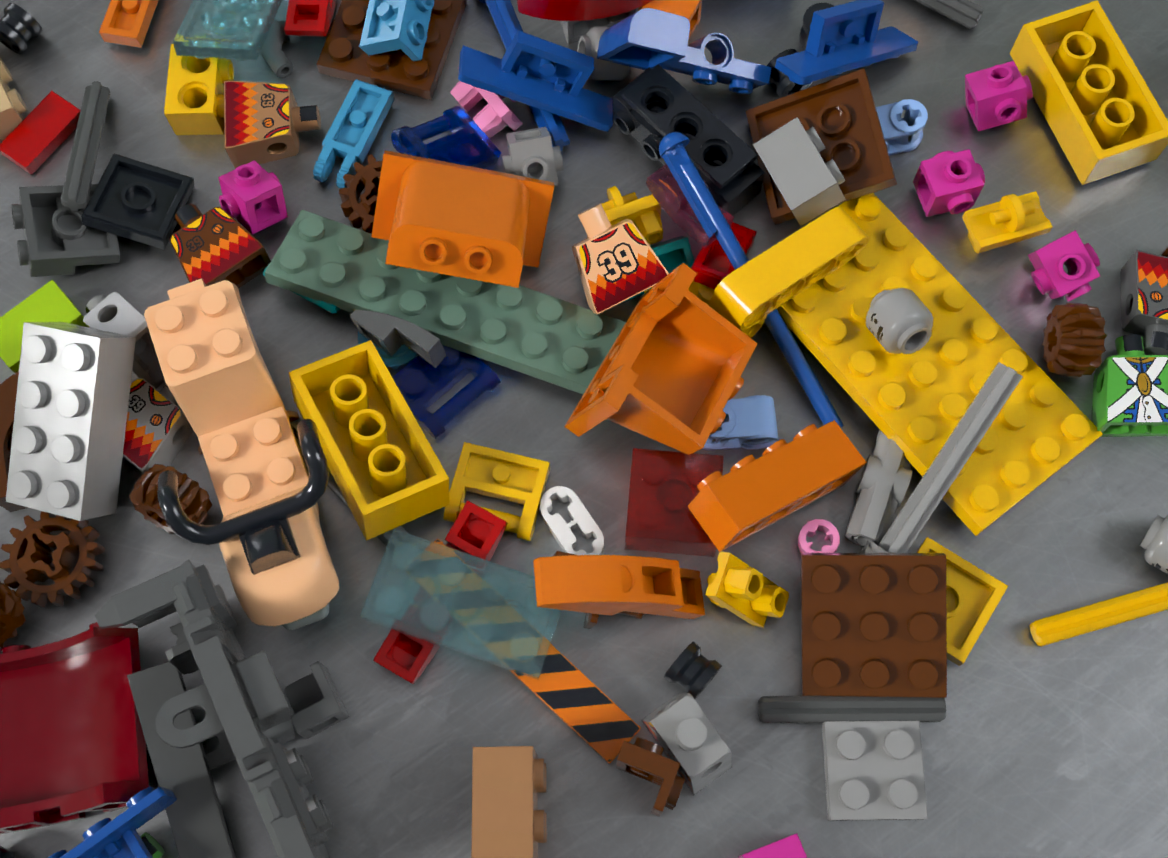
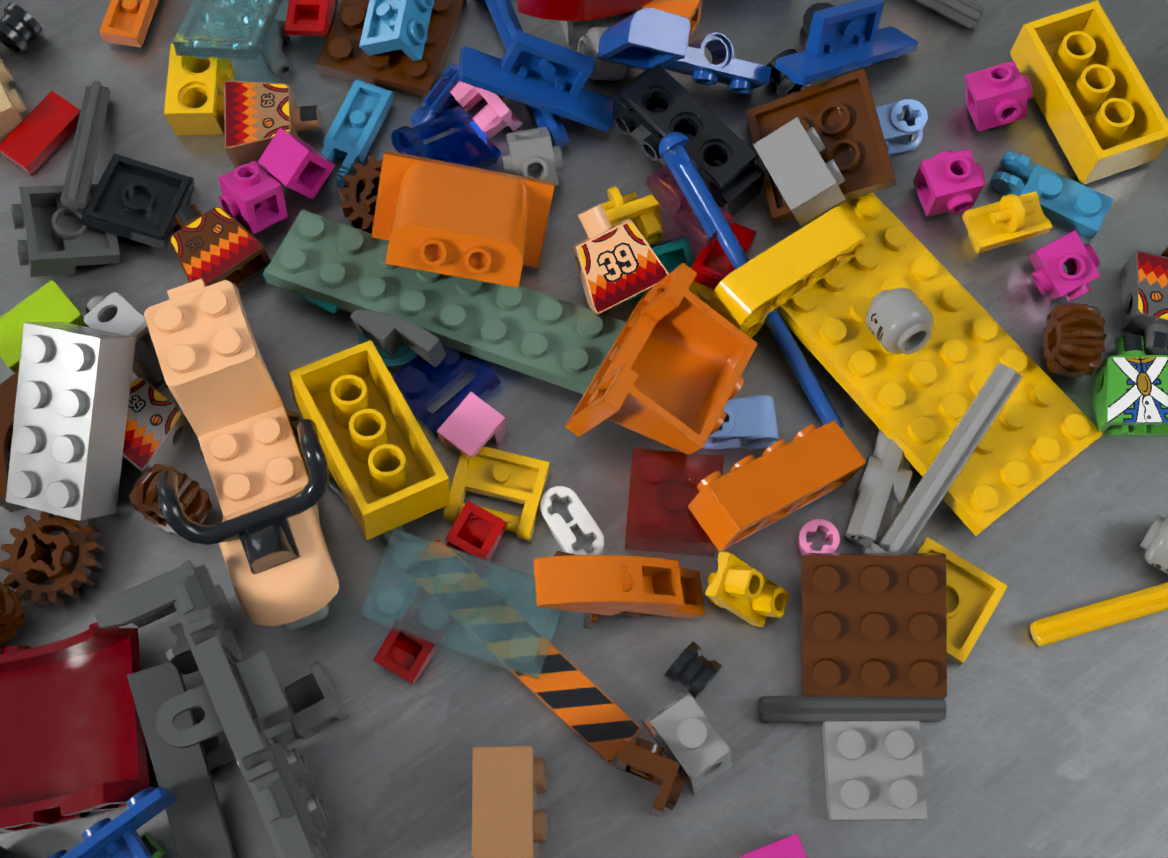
none -> dark pink brick [257,128,336,200]
none -> blue axle [410,63,460,134]
none -> bright pink panel [437,392,508,458]
none -> dark azure hinge [989,151,1114,238]

